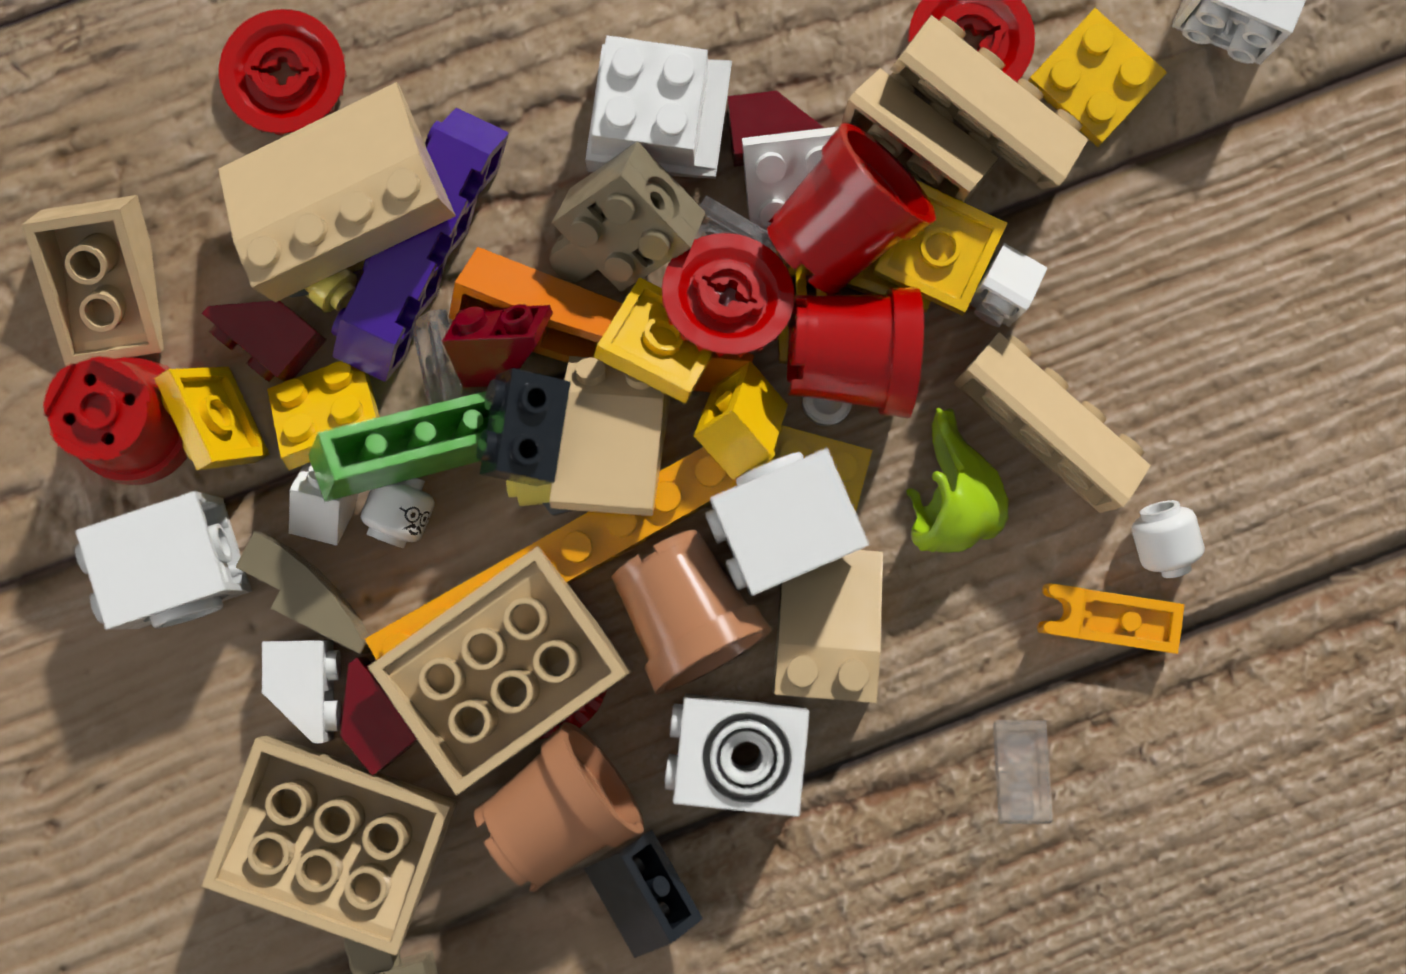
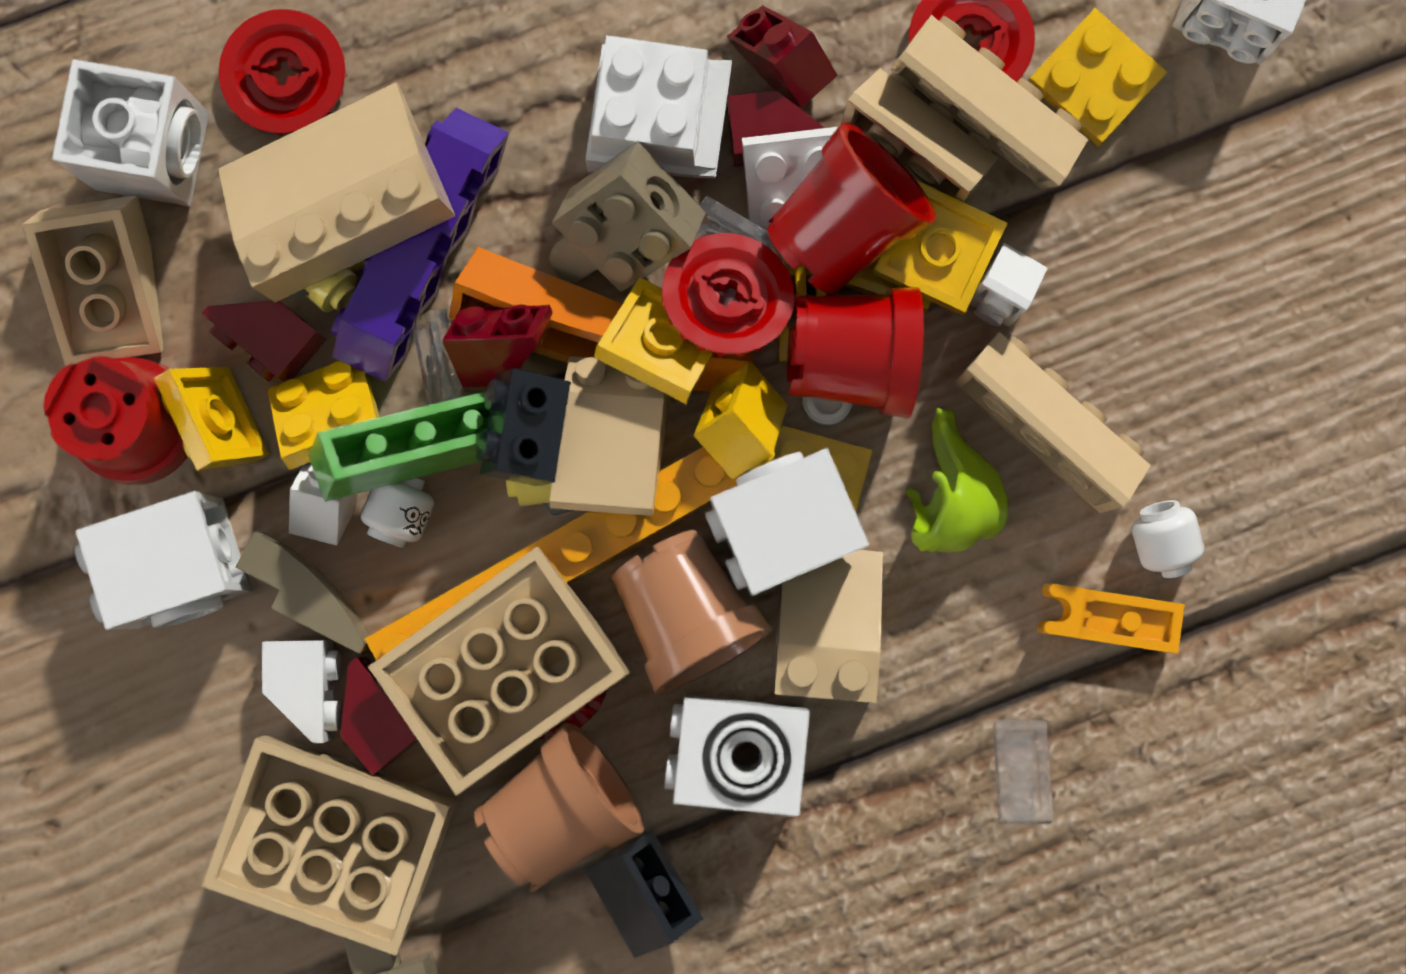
none -> white brick [52,59,209,207]
none -> dark red slope [727,5,838,108]

